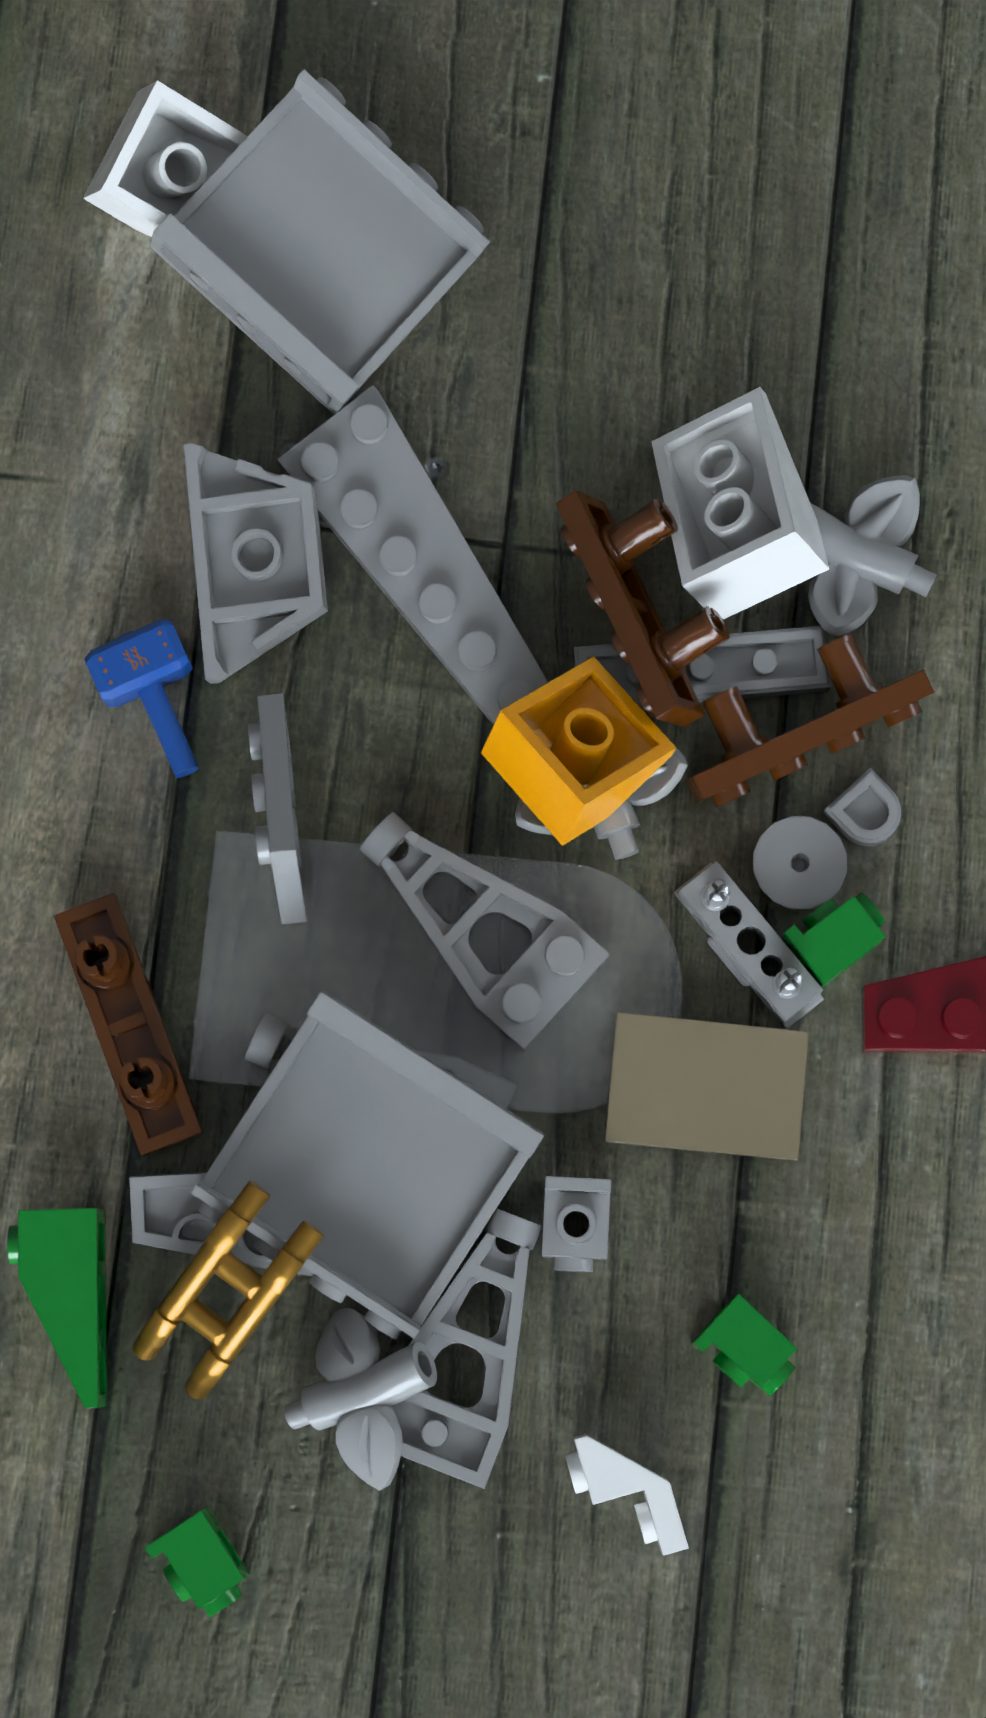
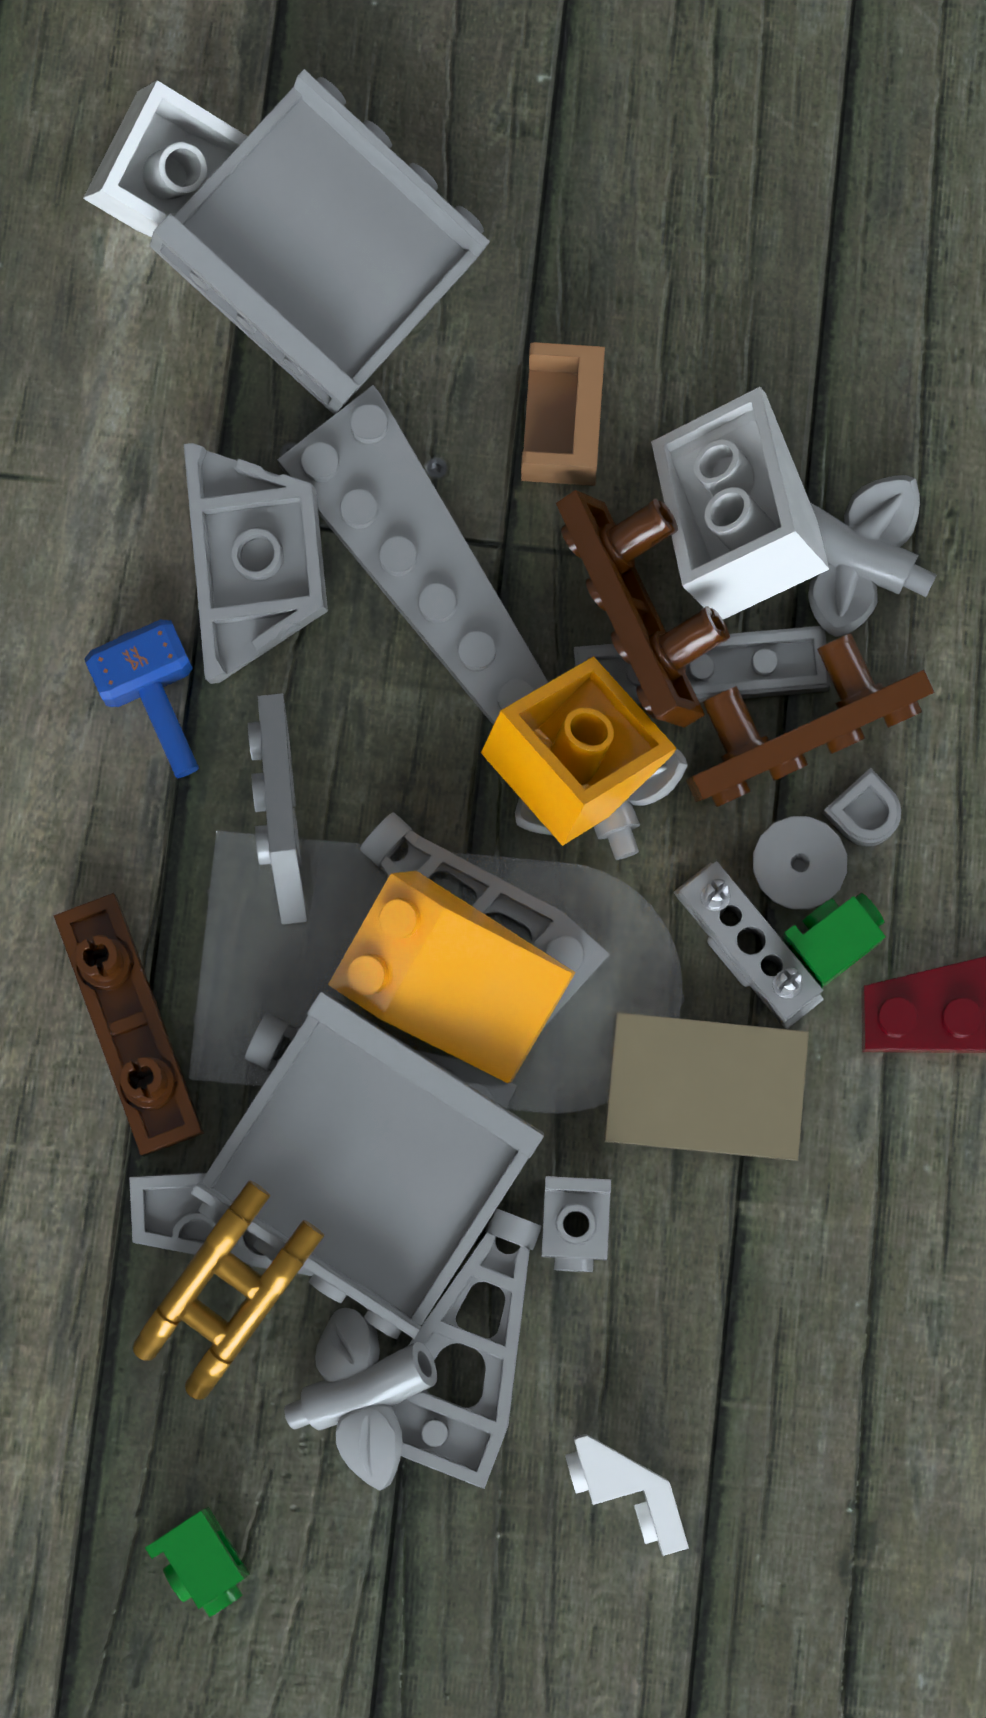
green slope [7,1208,107,1409] -> none
green brick [691,1294,798,1397] -> none
none -> light orange slope [328,870,576,1083]
none -> medium nougat panel [521,342,605,486]

